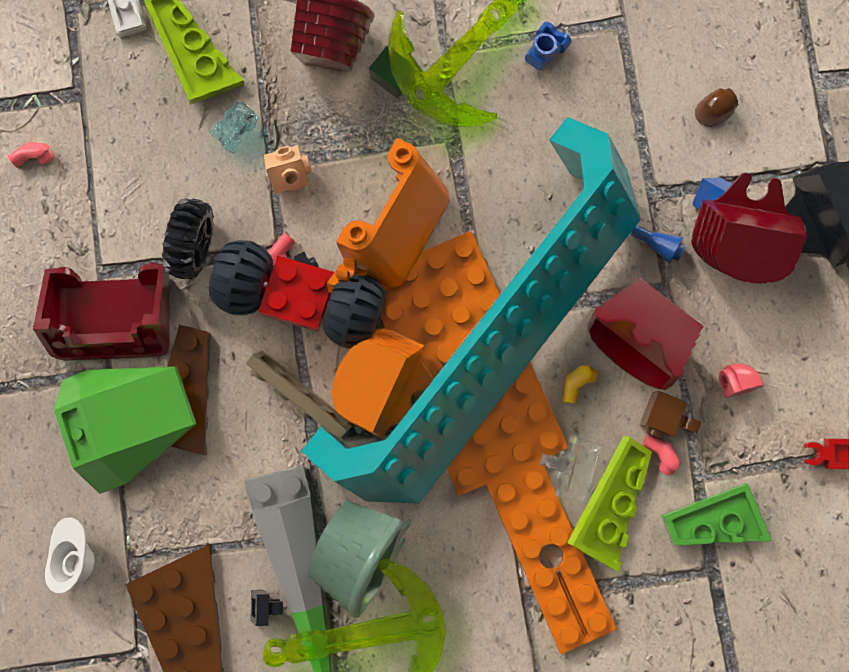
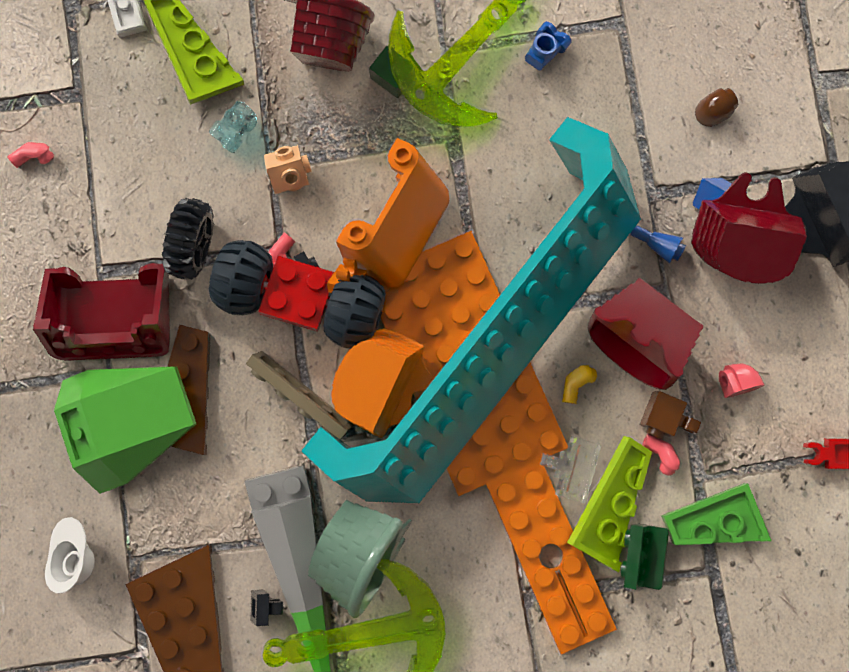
none -> dark green bracket [621,523,669,590]

